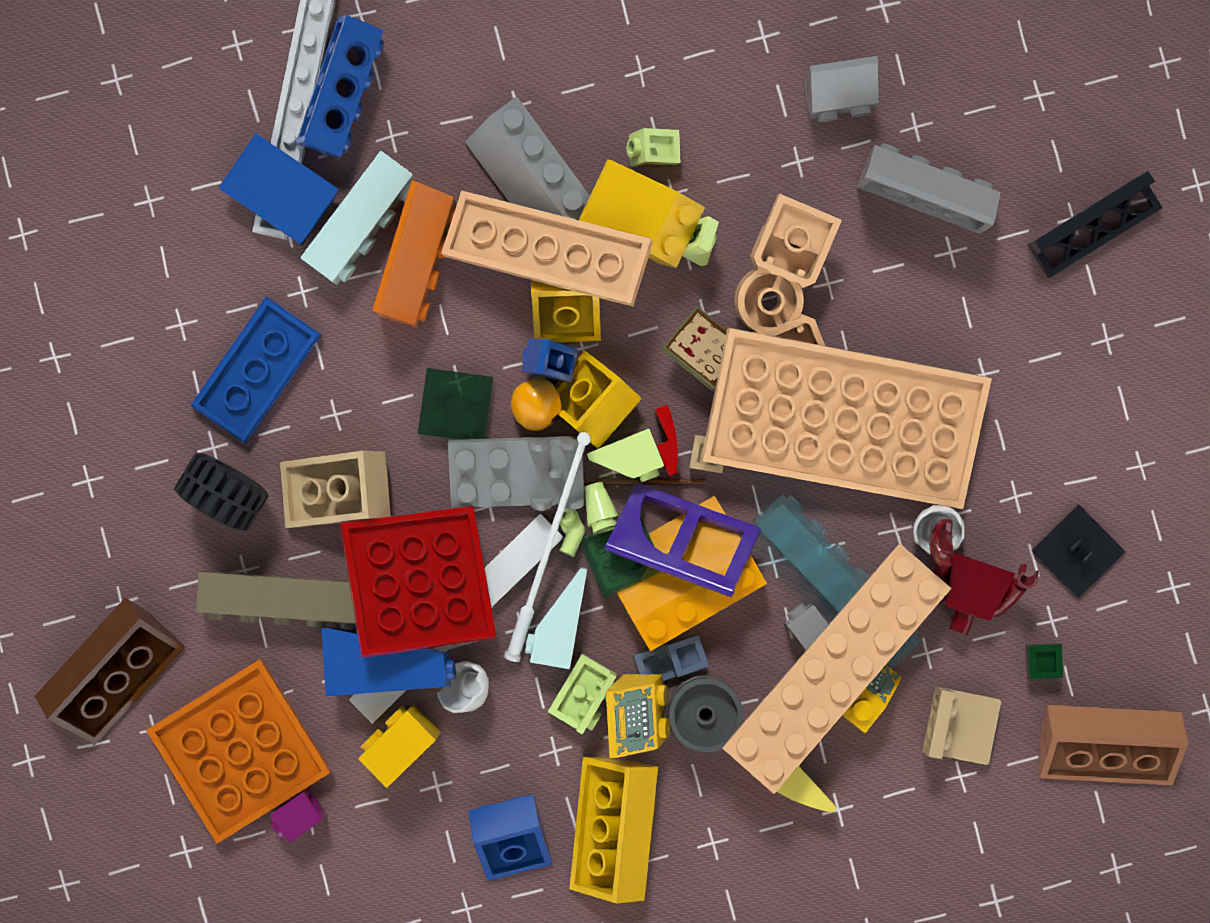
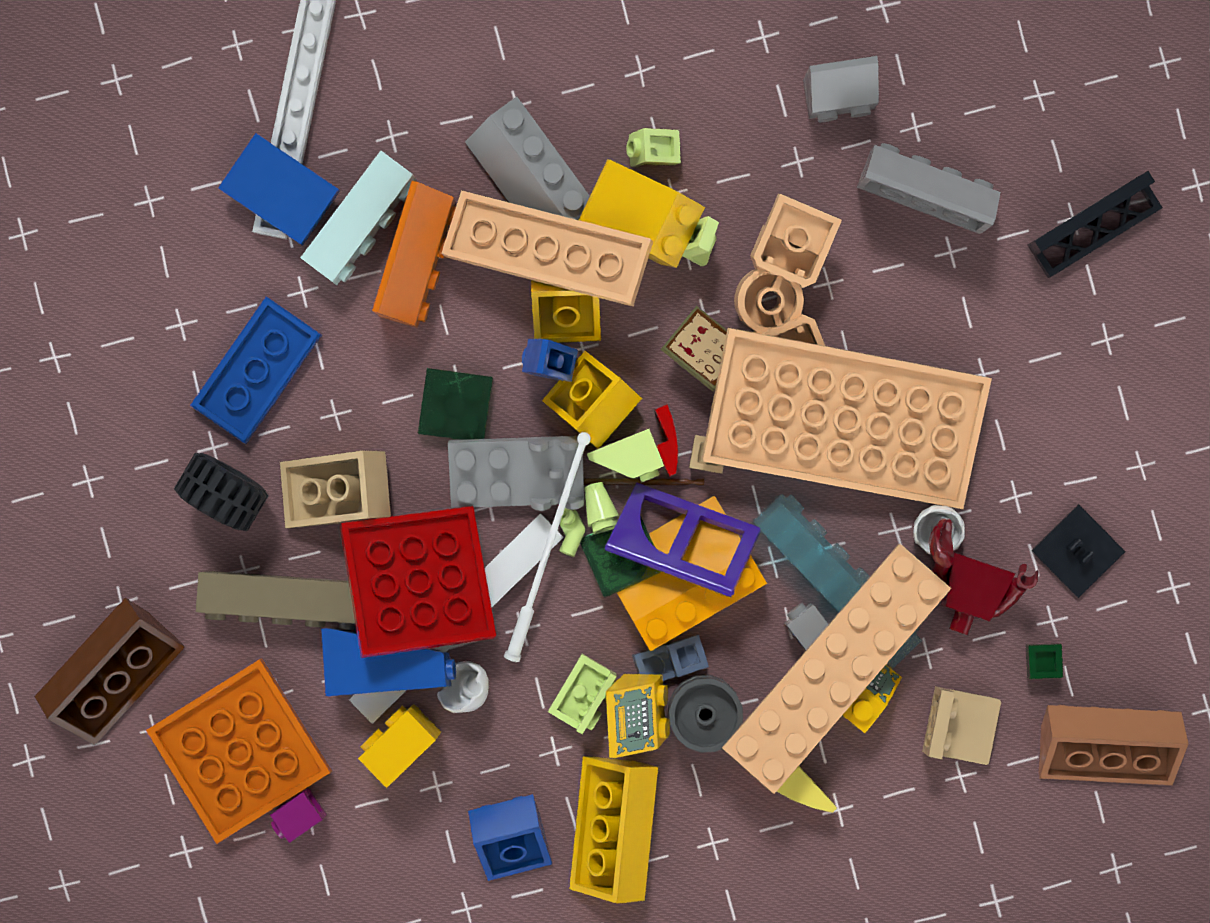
blue brick [295,15,384,158] -> none
light orange hair [511,377,562,431] -> none
light aqua slope [525,567,587,669] -> none

